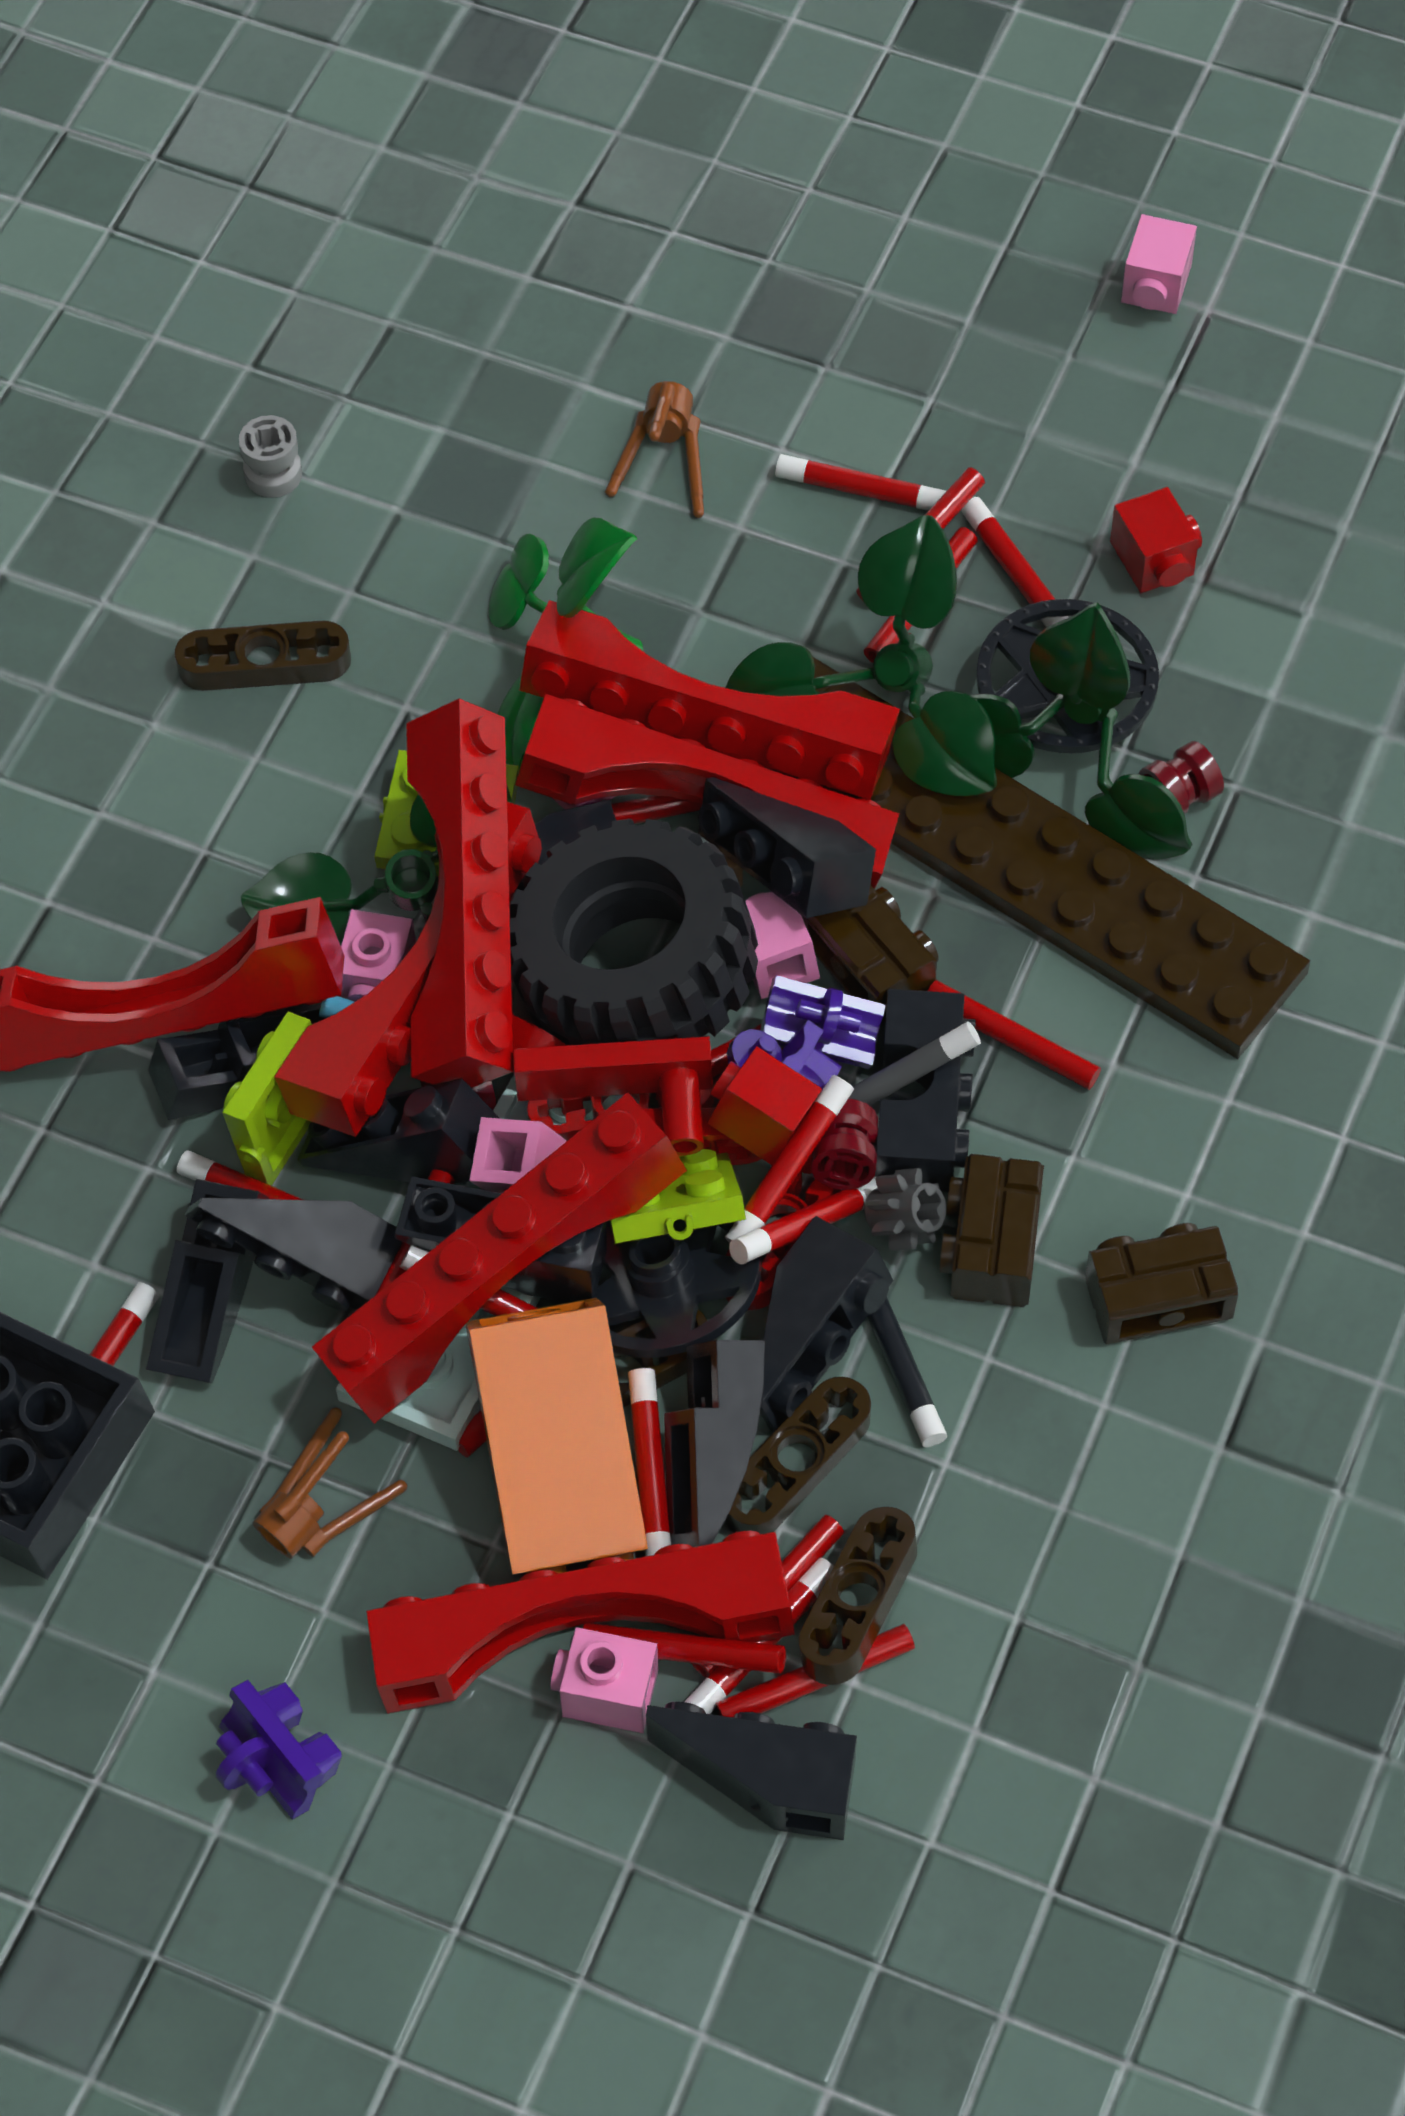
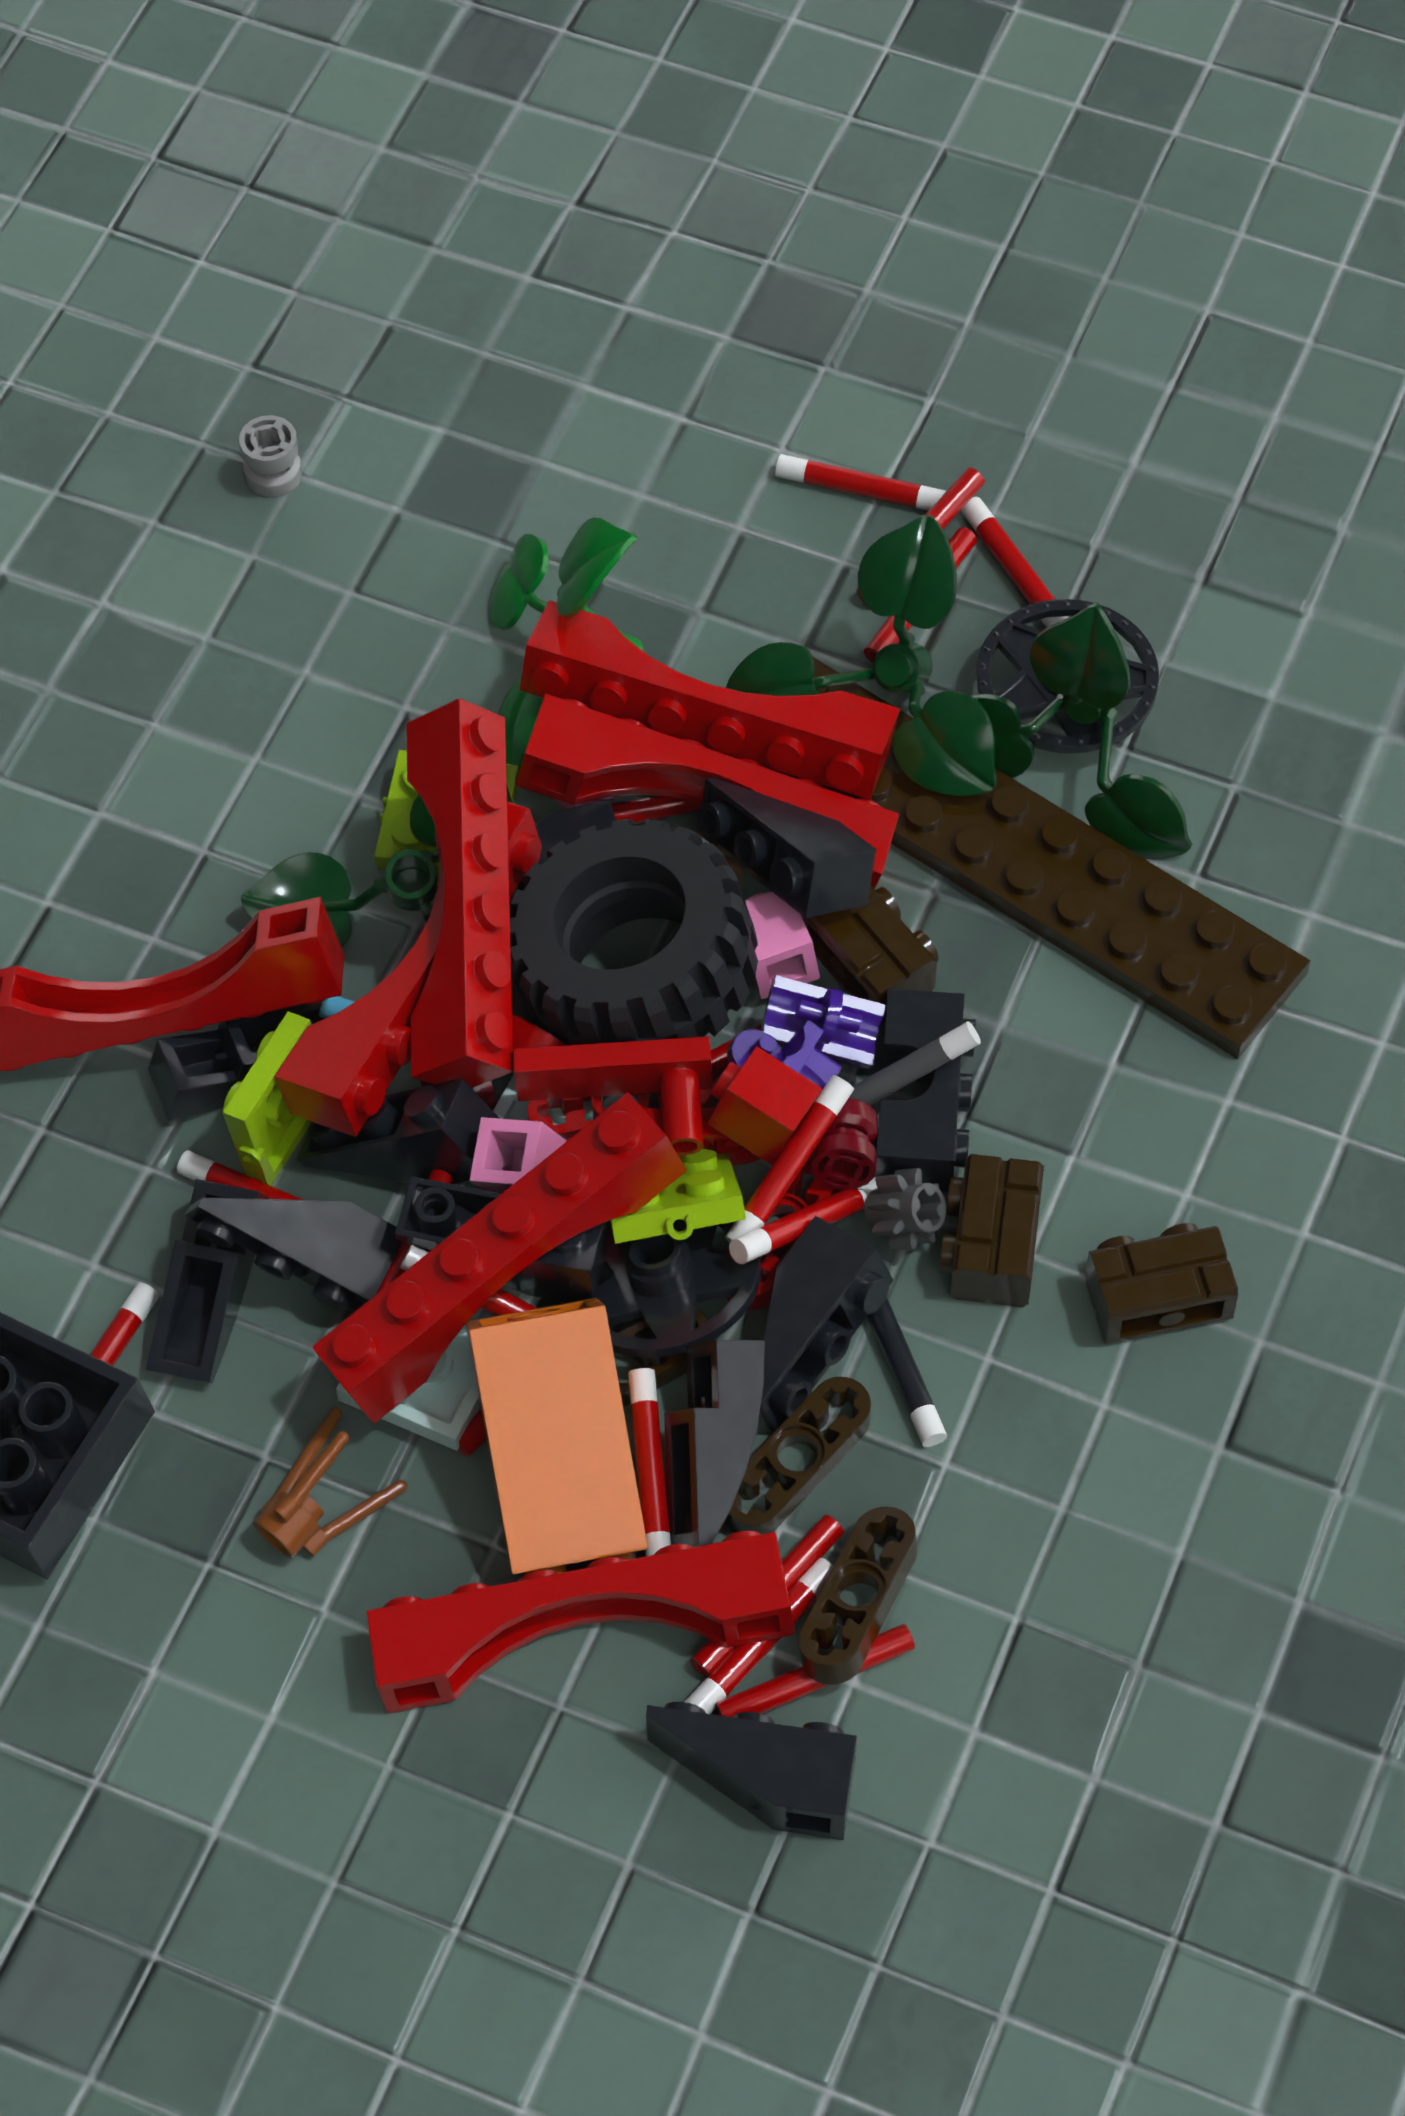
dark brown beam [175,620,351,691] -> none
dark purple hips [216,1680,342,1820] -> none
bright pink brick [340,909,416,1001] -> none
bright pink brick [551,1627,659,1733] -> none
red piece [583,1623,786,1674] -> none
dark orange plant [605,381,704,518] -> none
red bar [928,980,1101,1090] -> none
red brick [1110,487,1202,593] -> none
bright pink brick [1121,214,1197,314] -> none
dark red wheel [1139,741,1224,814] -> none

